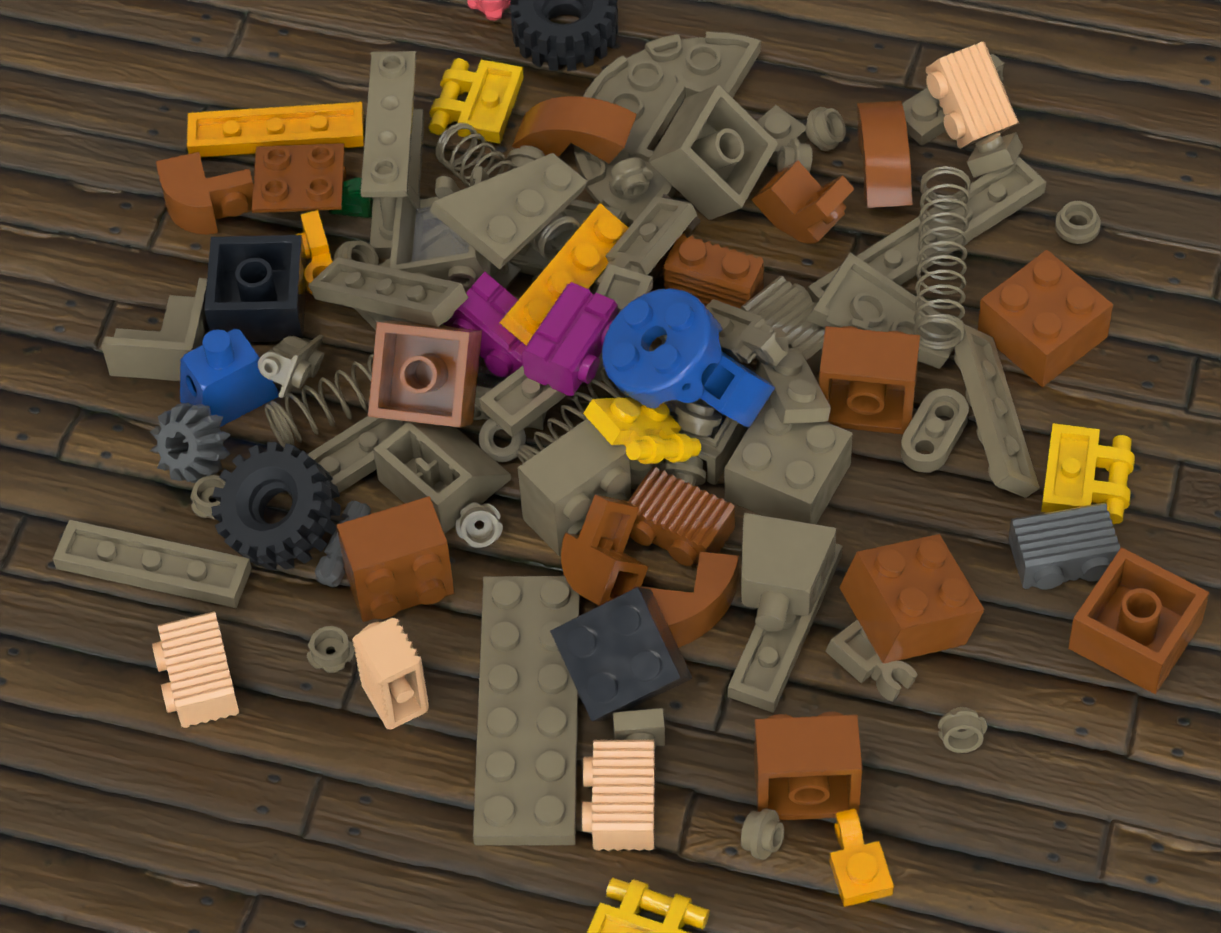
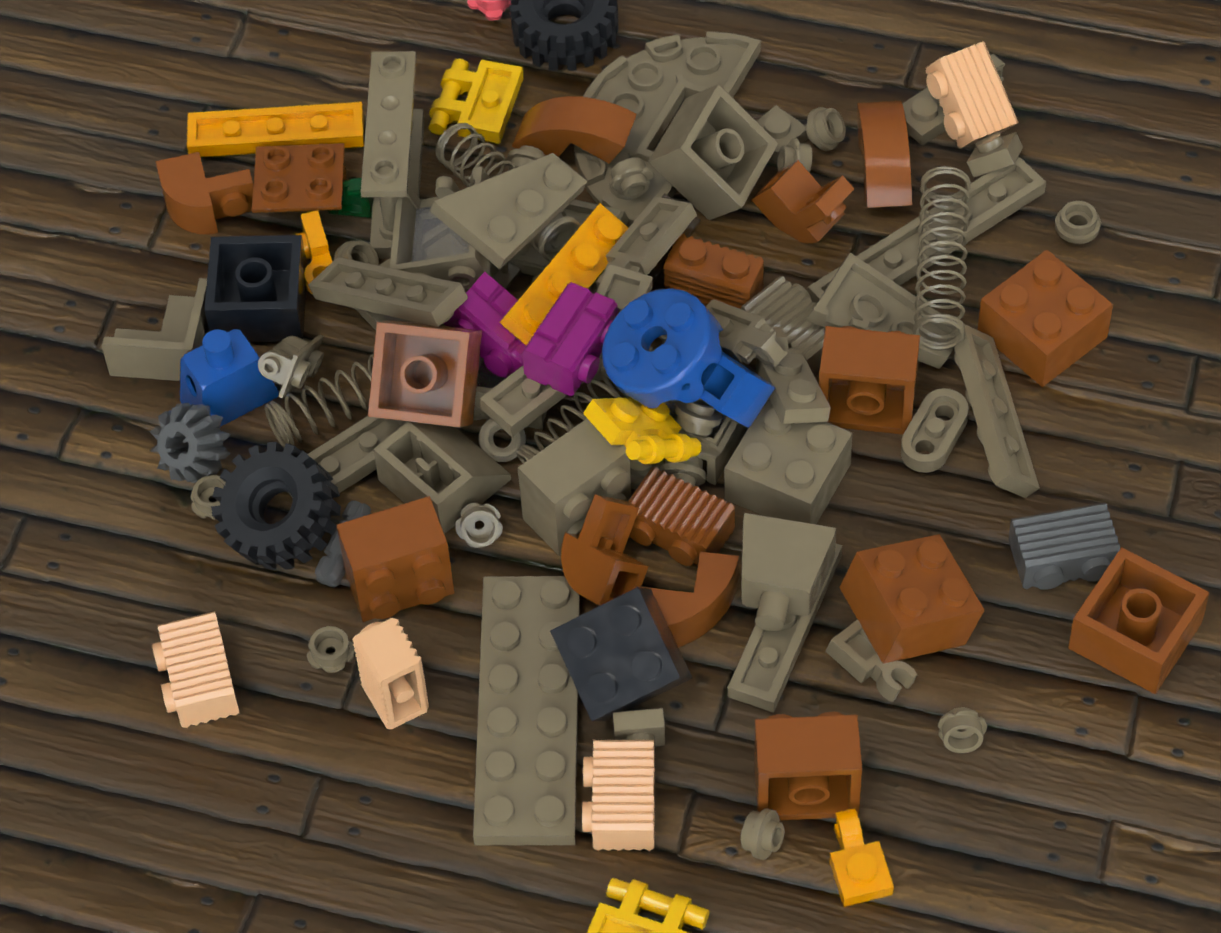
dark tan plate [53,520,252,608] -> none
yellow plate [1041,423,1135,524] -> none

